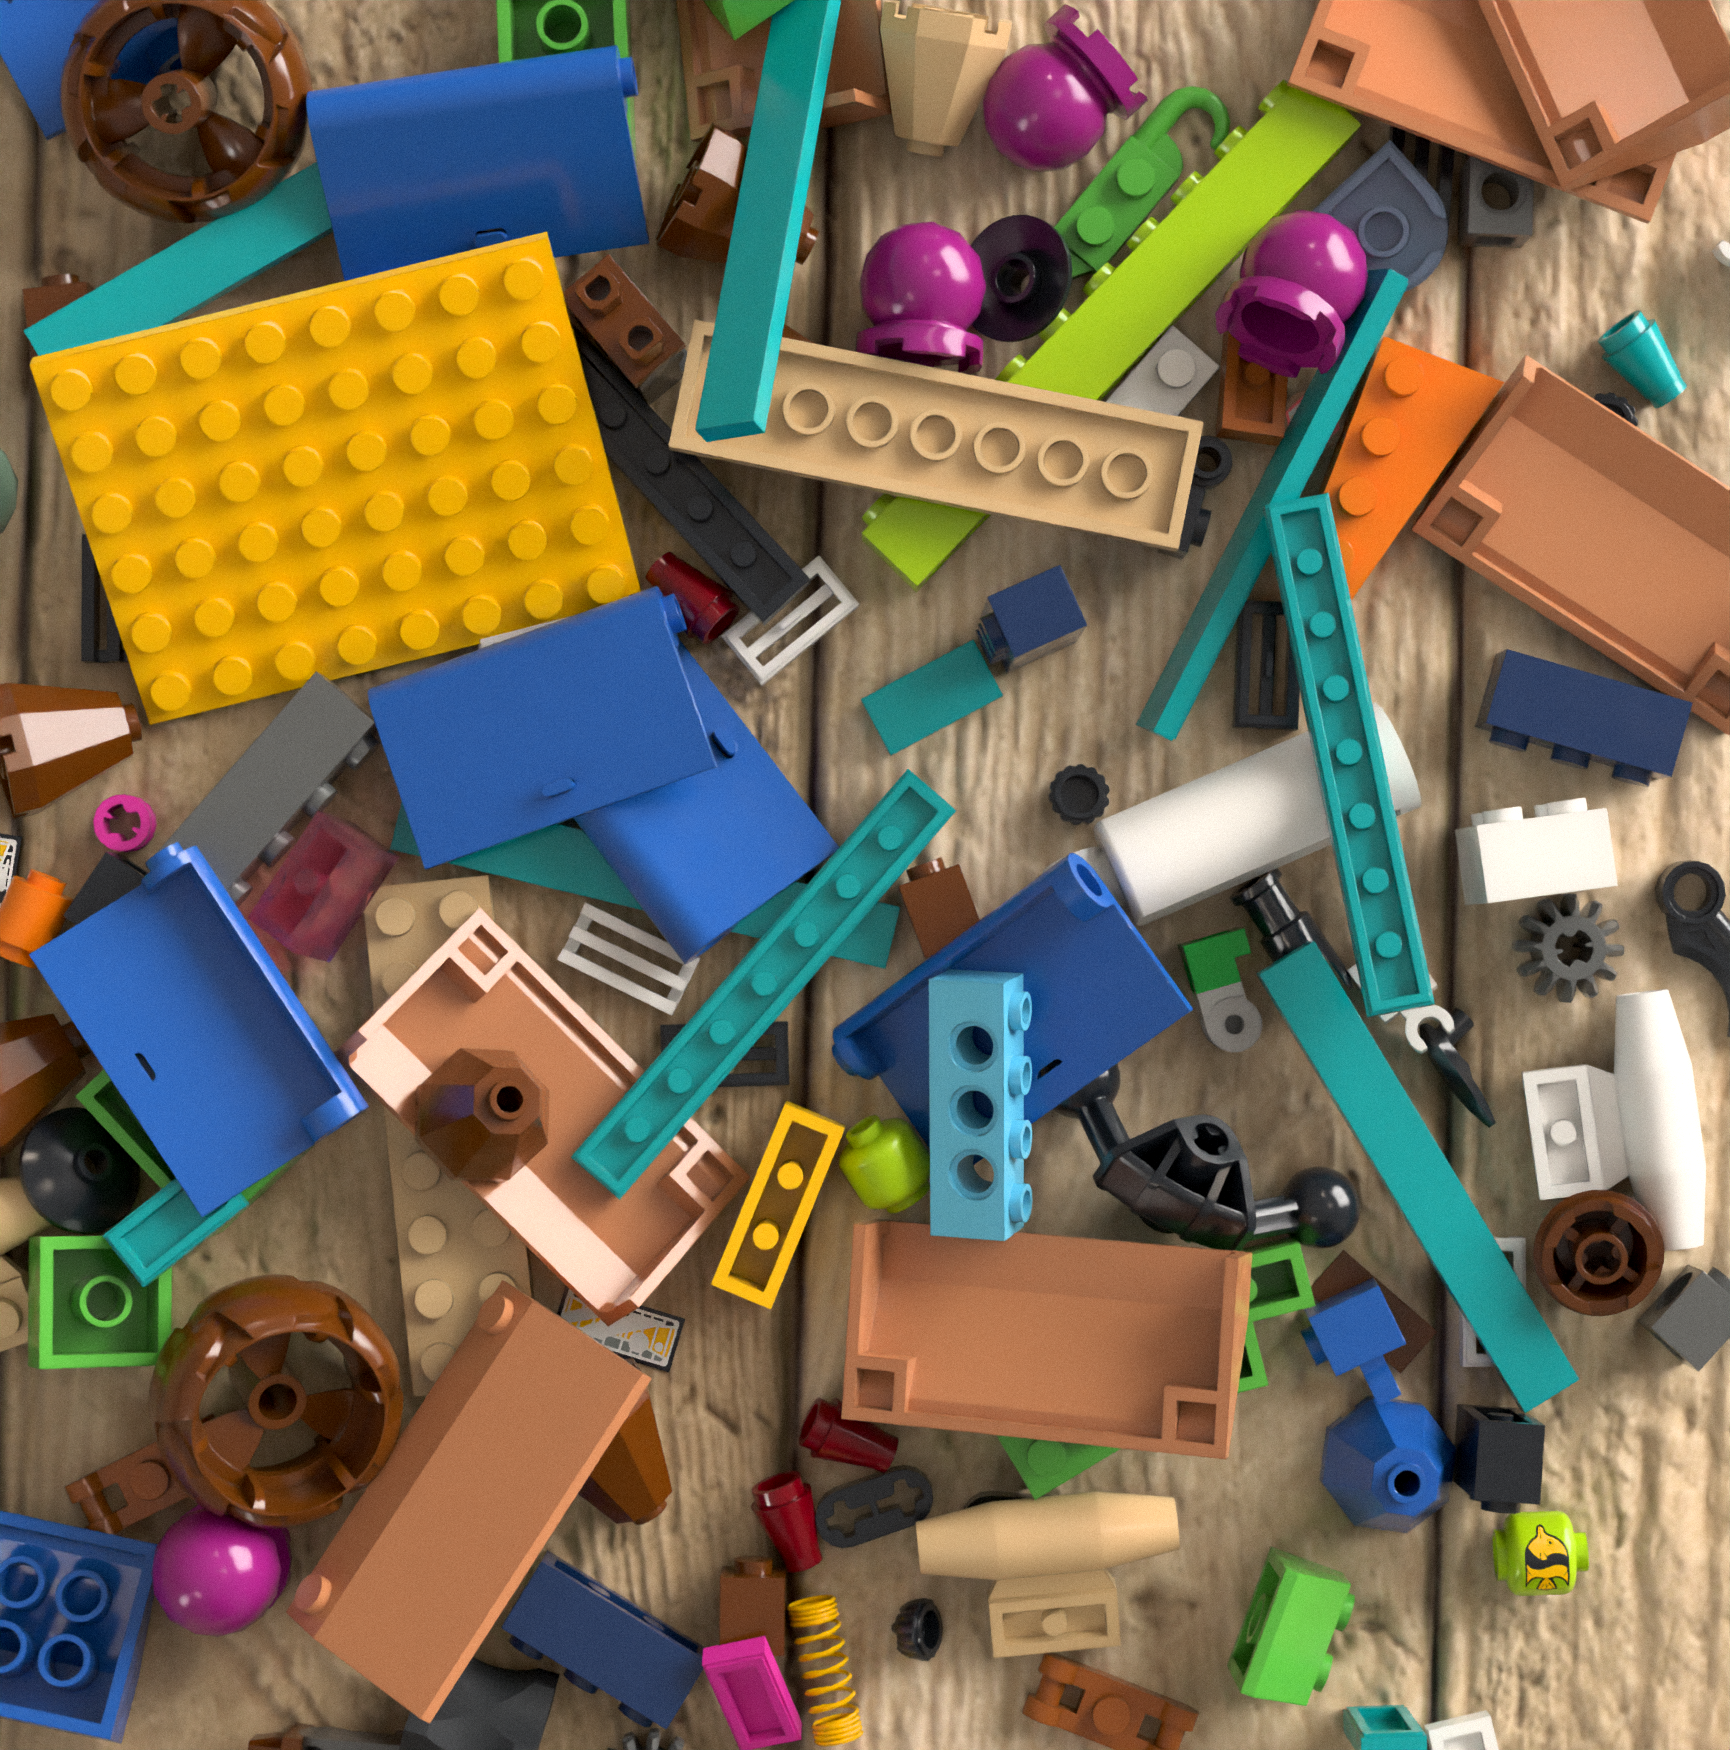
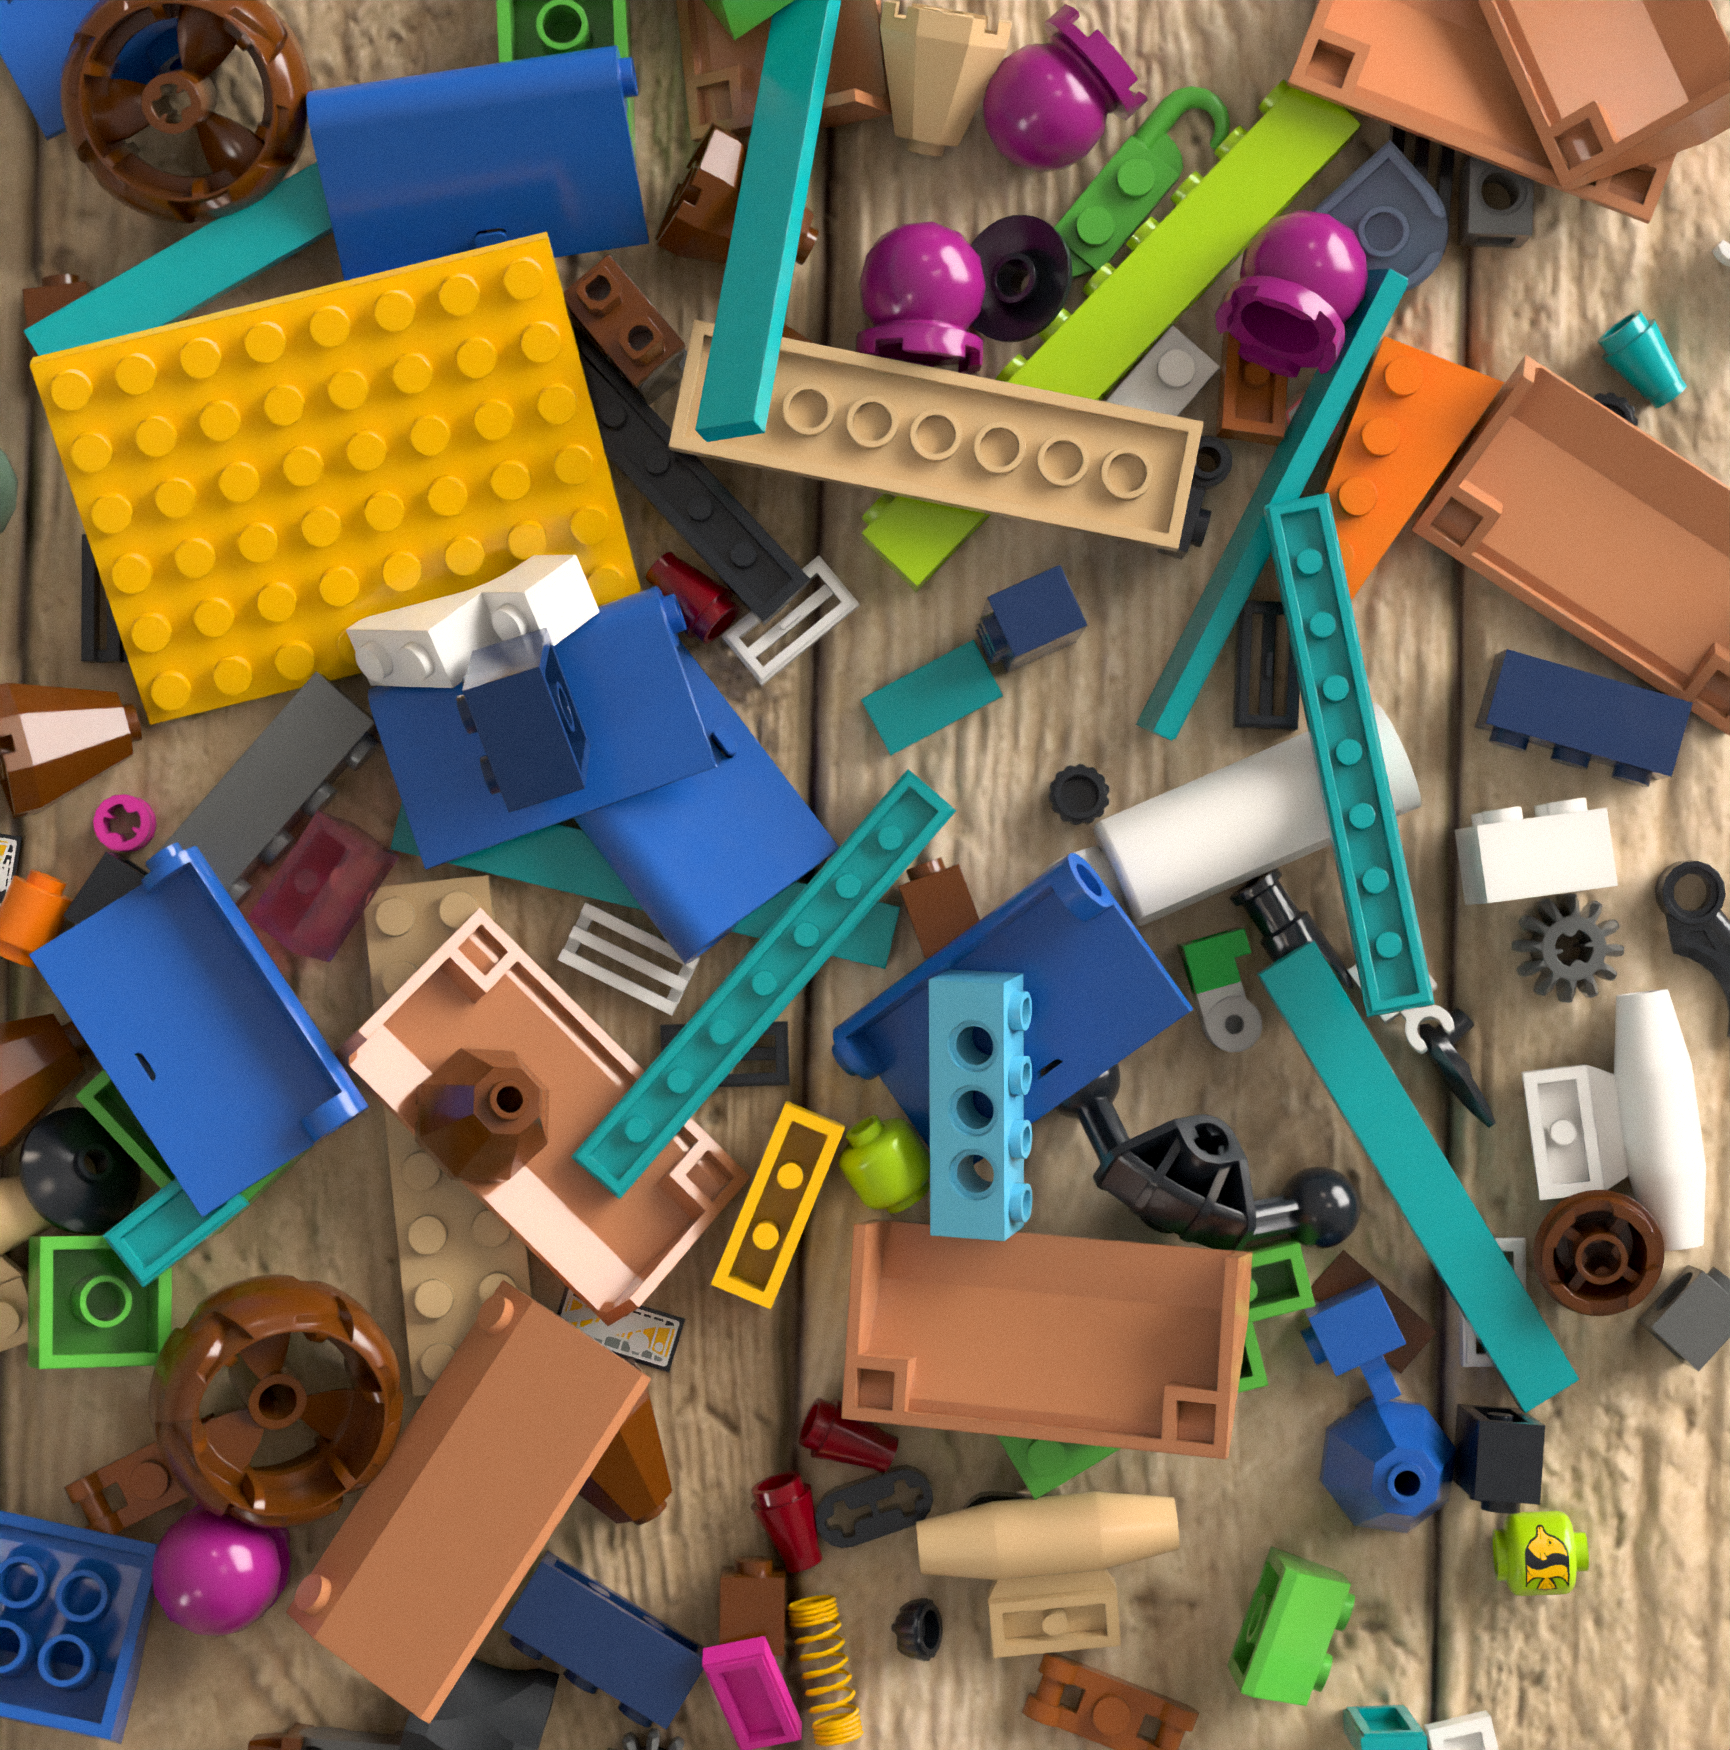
none -> white arch [346,555,600,688]
none -> dark blue brick [456,627,591,813]

